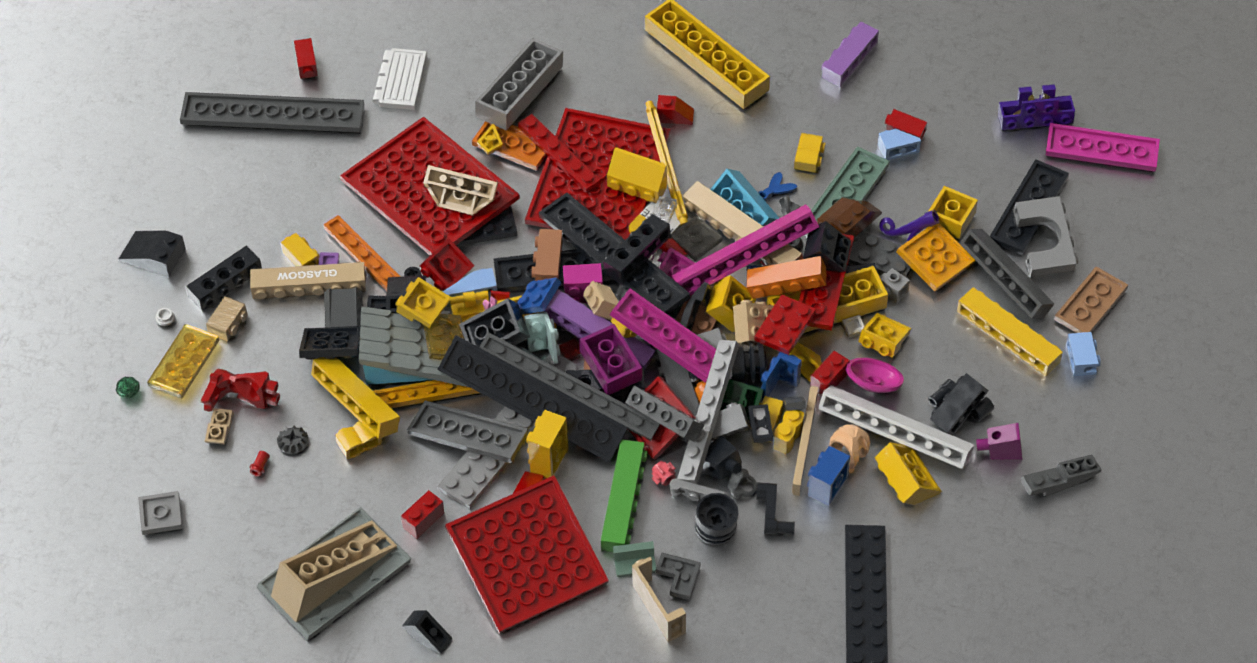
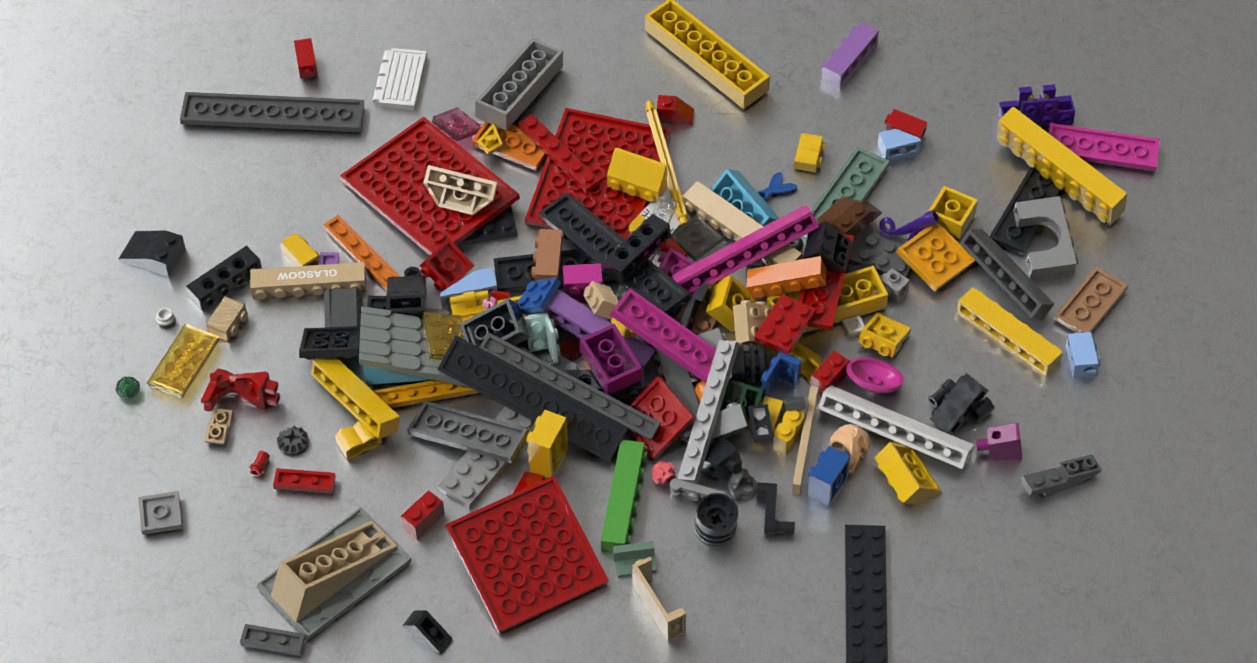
yellow plate [395,277,451,328] -> none
dark grey brick [625,386,704,442] -> none
dark grey plate [656,553,701,600] -> none
dark grey piece [779,195,801,217] -> none
none -> dark grey plate [240,624,306,656]
none -> red plate [273,468,336,494]
none -> clear pink plate [432,107,482,141]
none -> yellow brick [997,107,1127,225]

